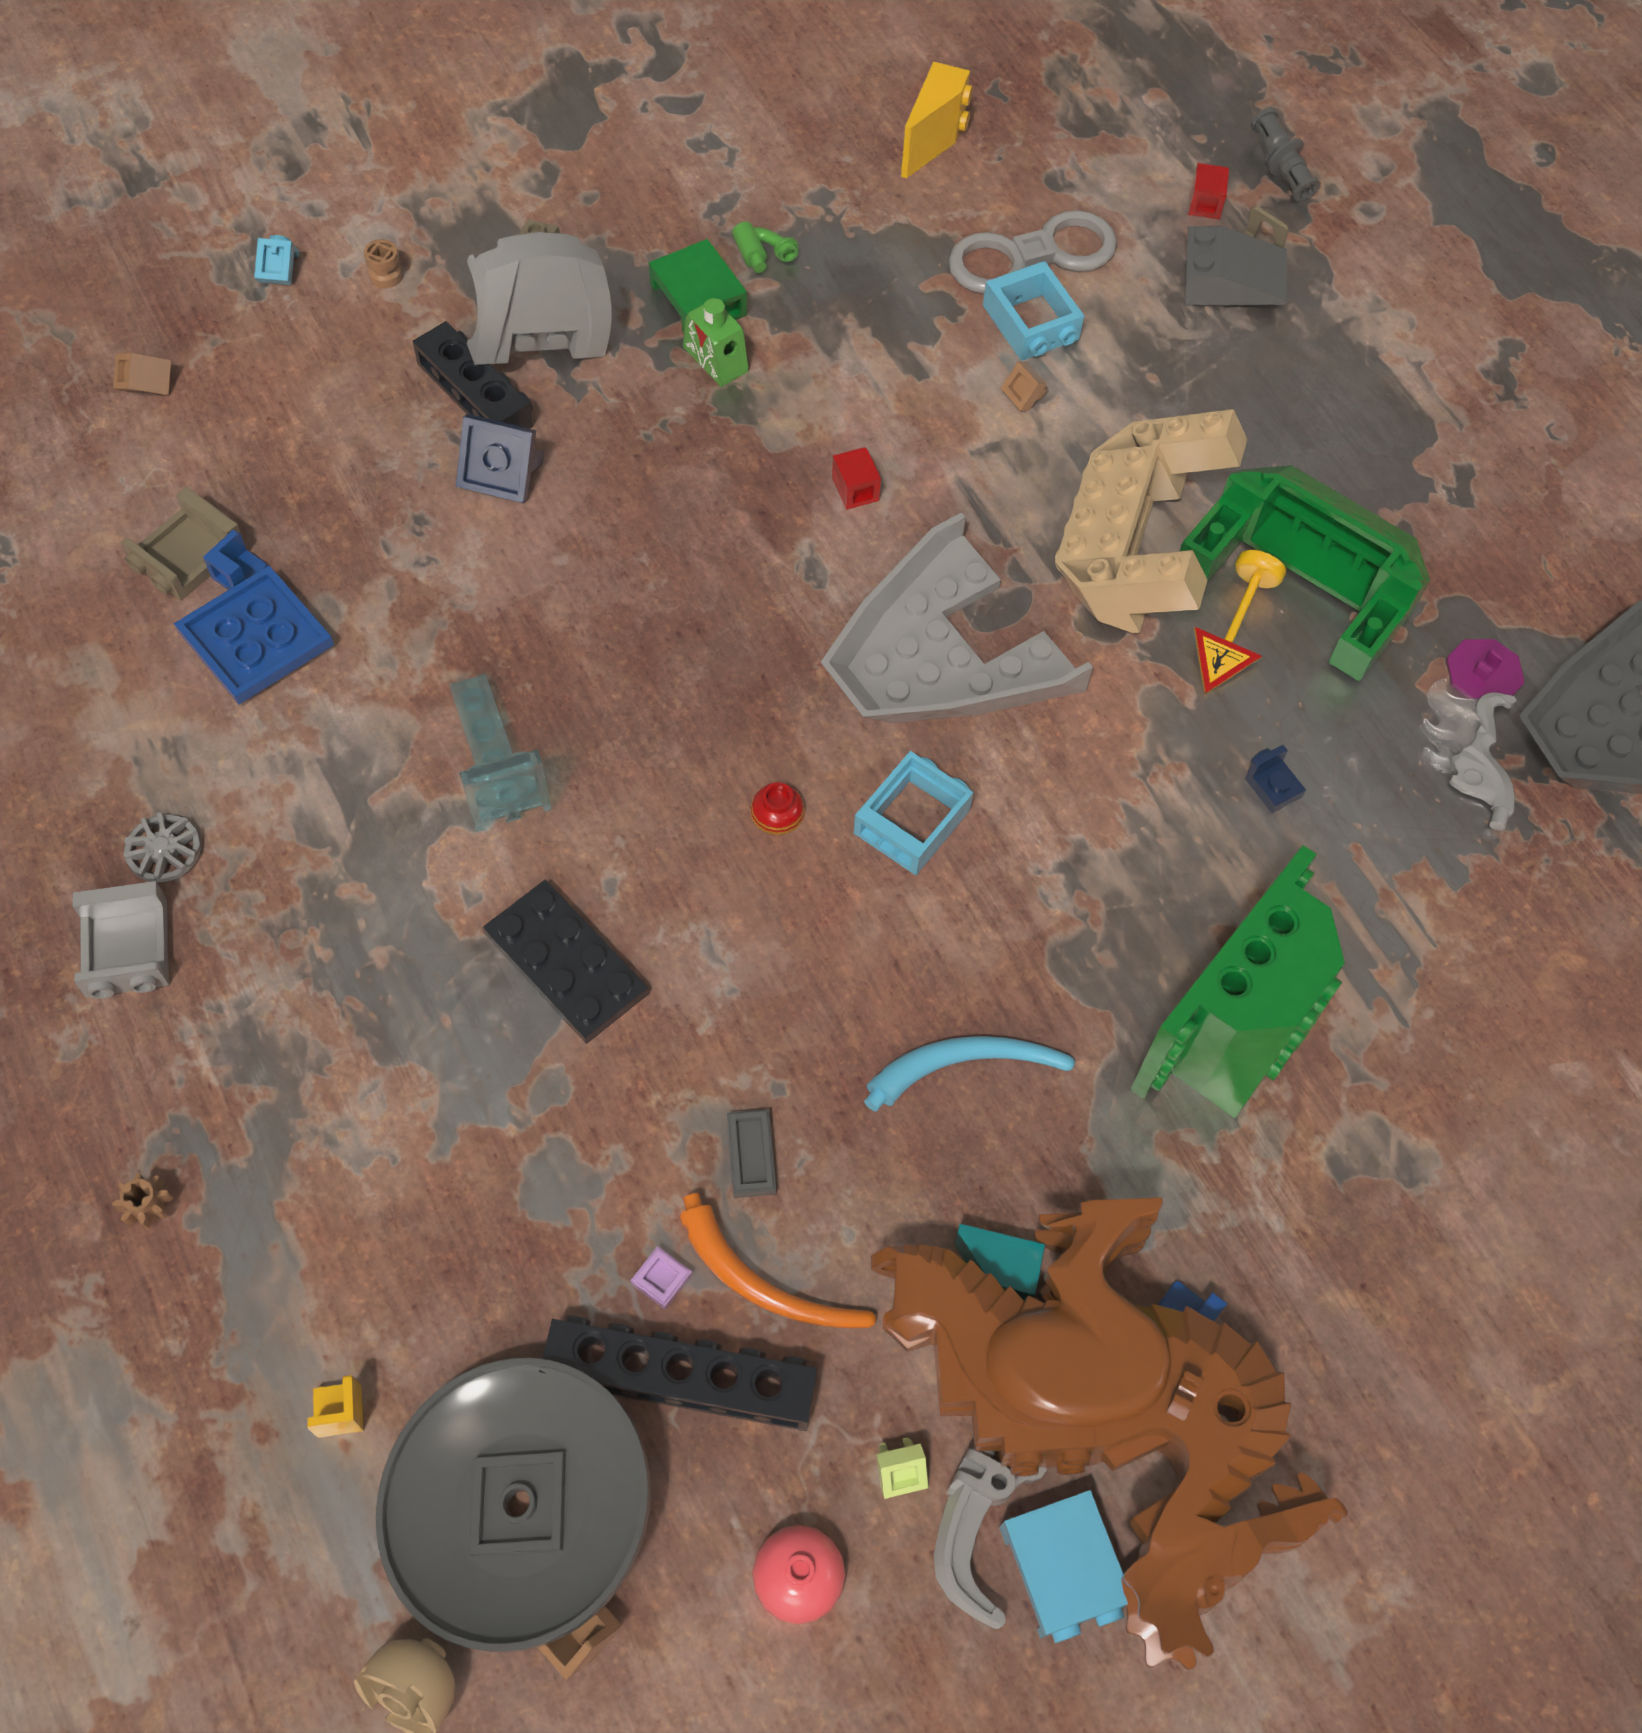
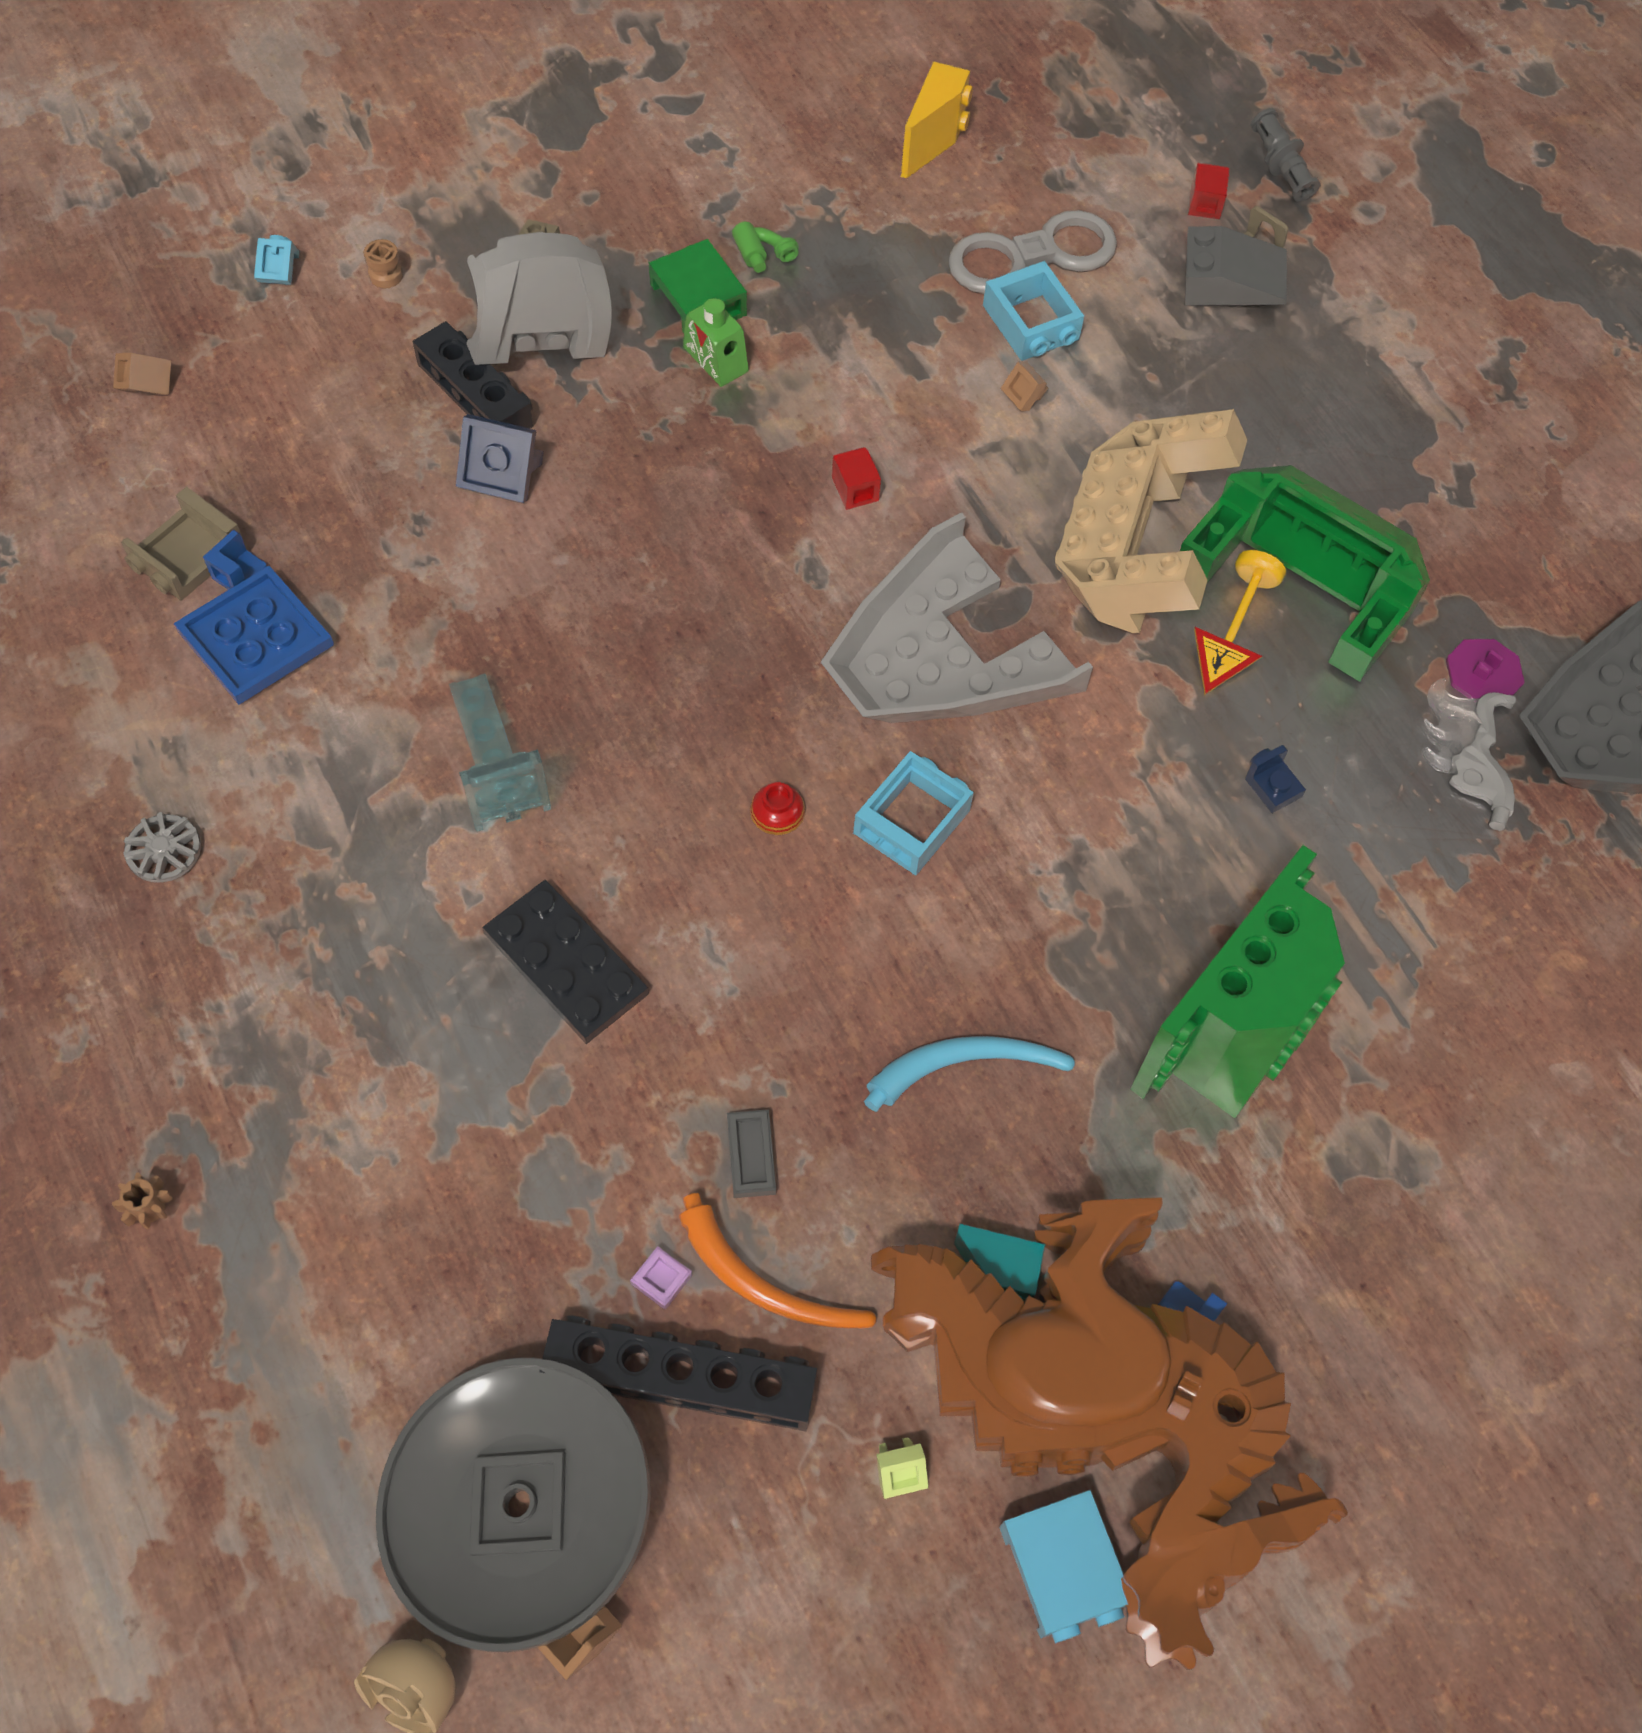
light grey panel [73,881,169,999] -> none
yellow panel [307,1375,364,1438] -> none
coral cylinder [752,1525,846,1625] -> none
light grey piece [934,1447,1047,1629] -> none

